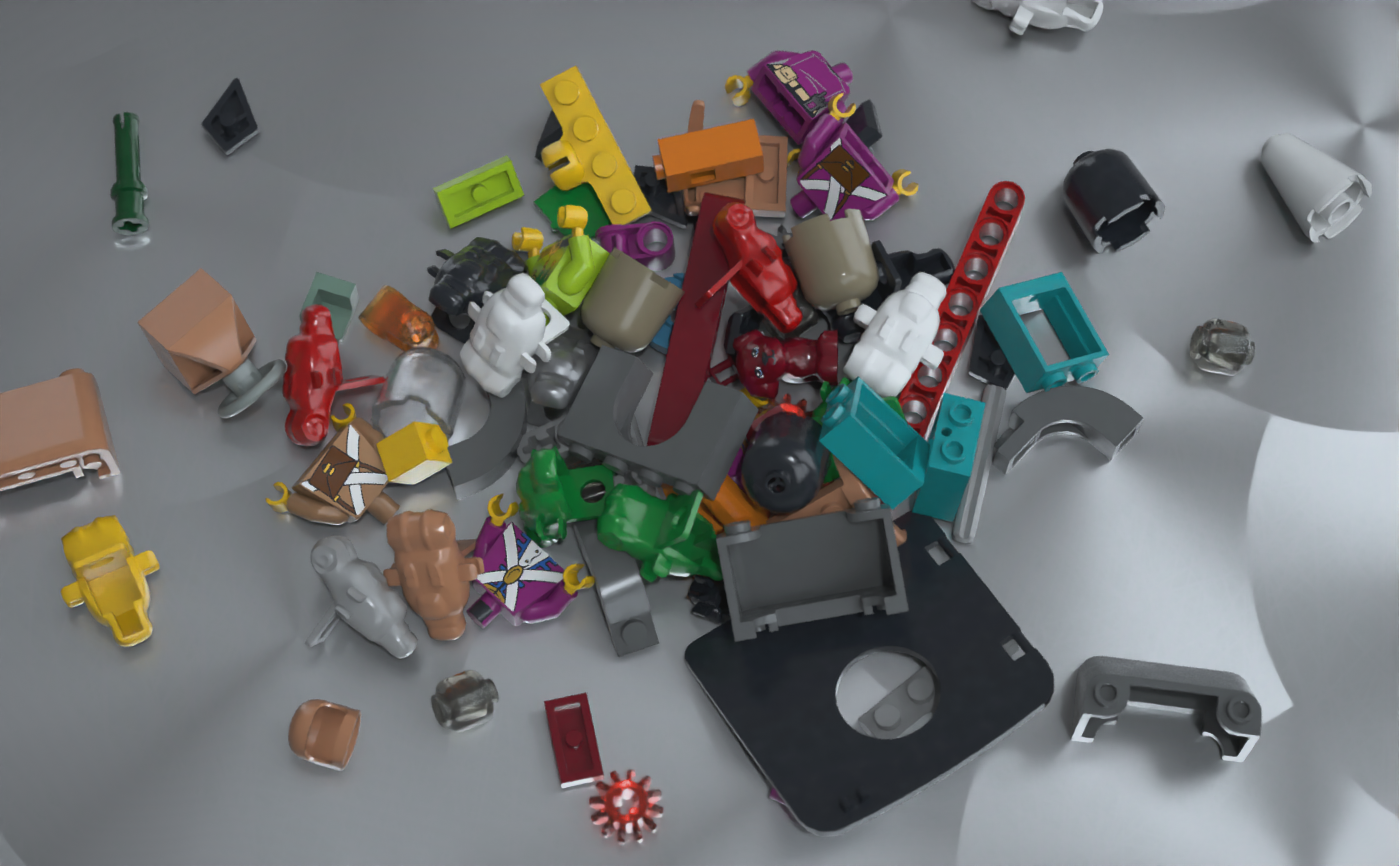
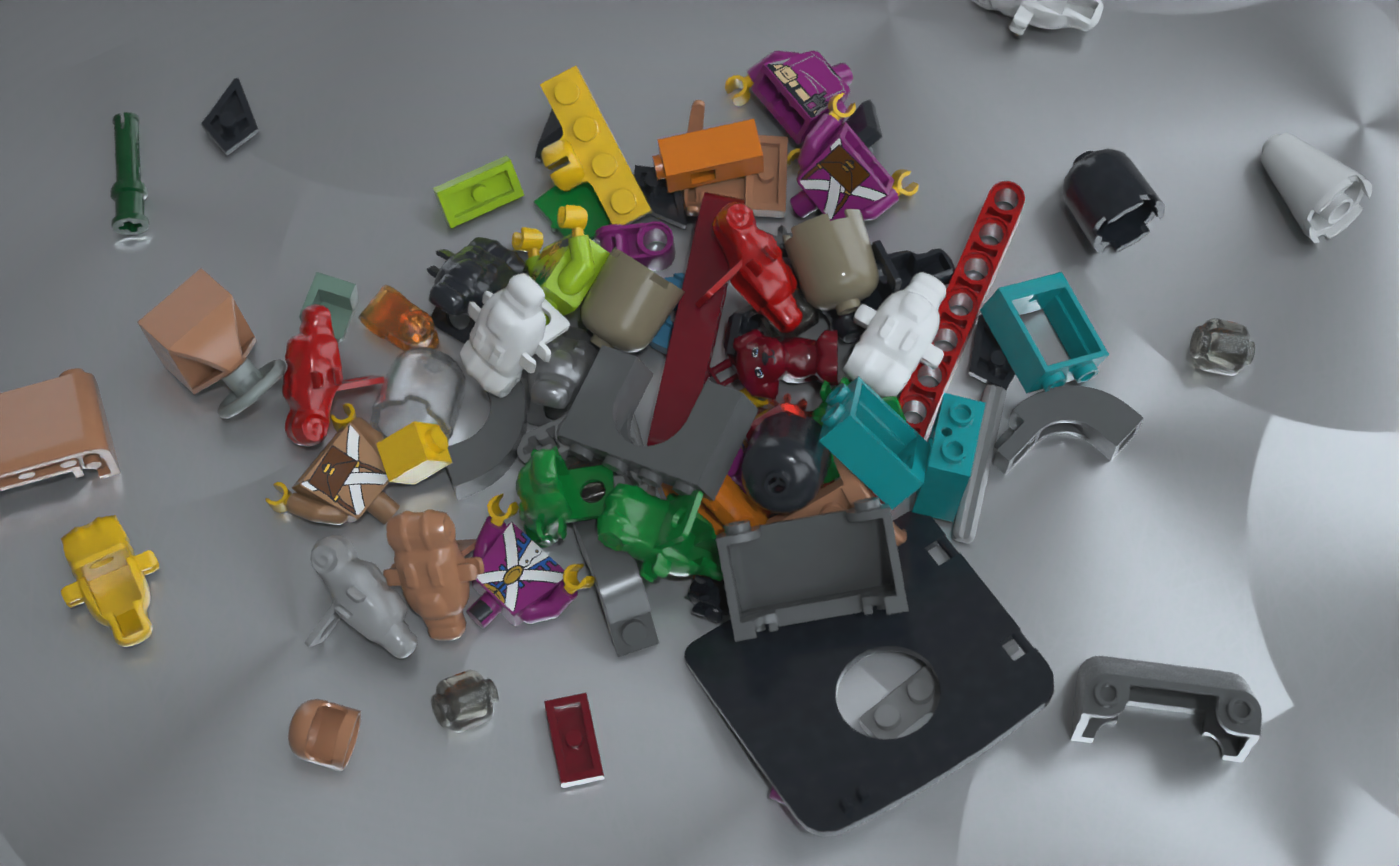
clear red gear [589,769,664,845] -> none

